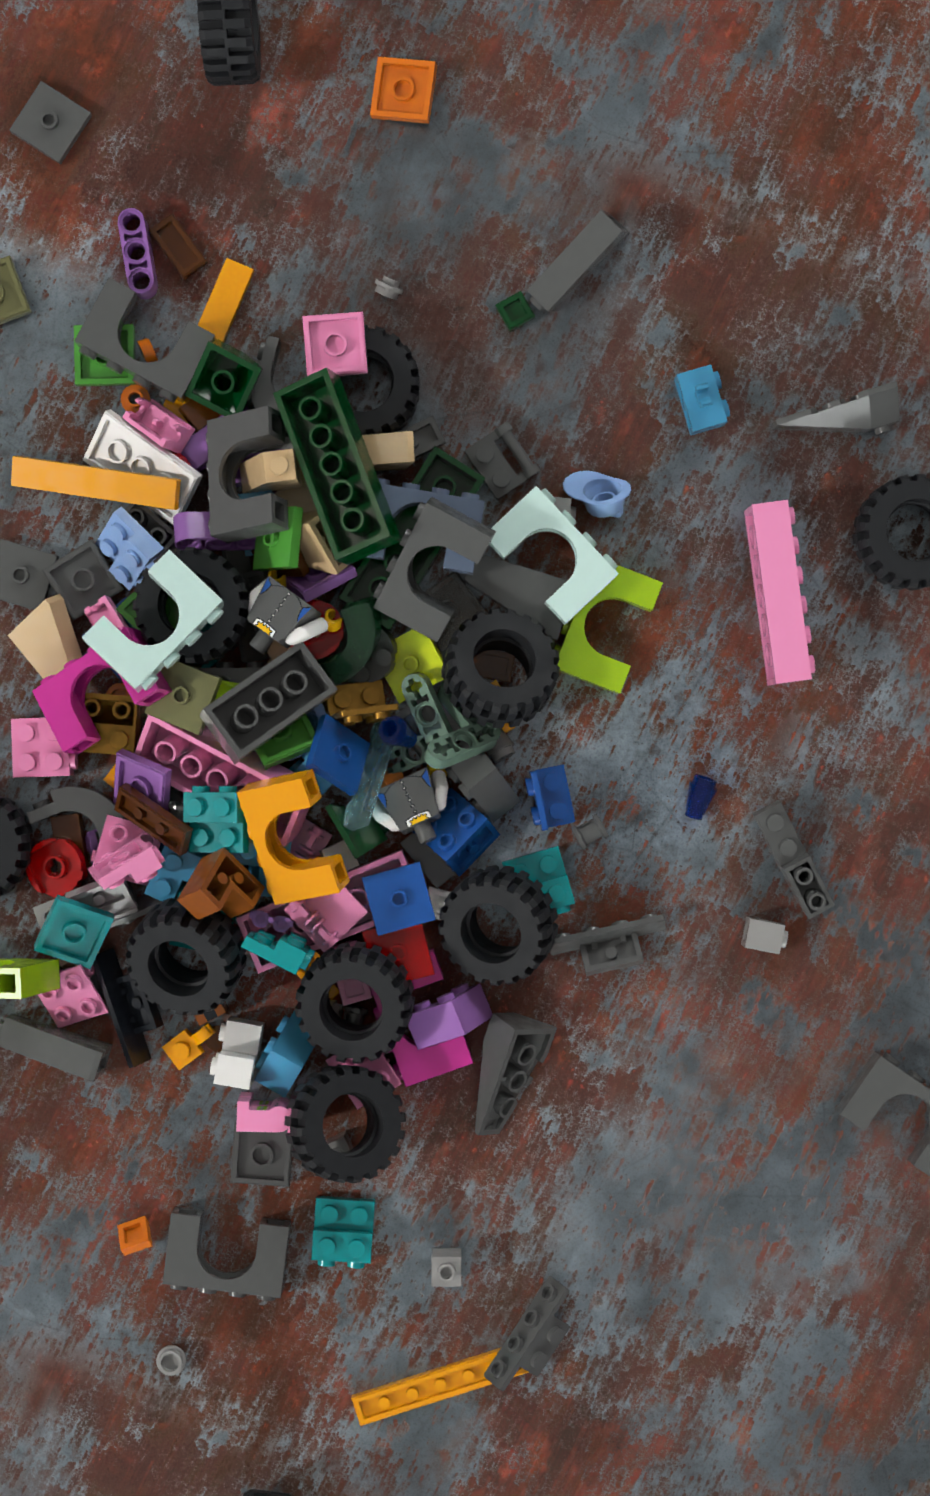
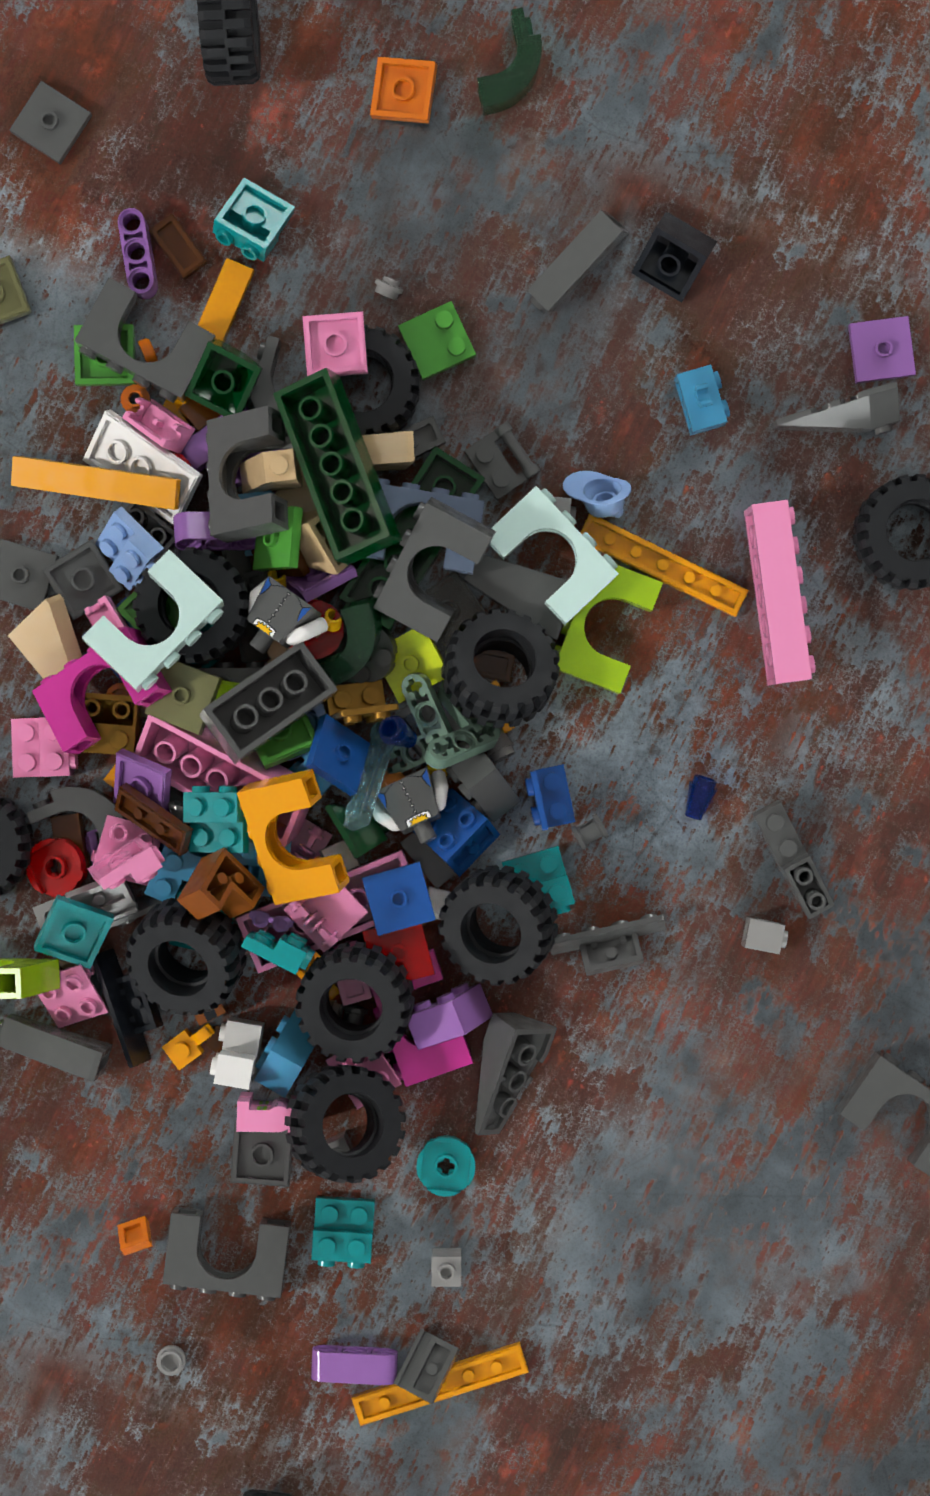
dark grey bracket [484,1276,570,1391] -> none
dark green tile [495,291,535,333] -> none
none -> teal plate [212,178,295,262]
none -> medium lavender beam [311,1345,398,1385]
none -> dark grey plate [394,1329,460,1405]
none -> bright green plate [398,301,476,381]
none -> teal plate [416,1135,476,1197]
none -> clear green arch [477,7,542,116]
none -> light orange tile [580,513,749,617]
none -> black slope [631,211,717,303]
none -> medium lavender plate [848,316,916,384]

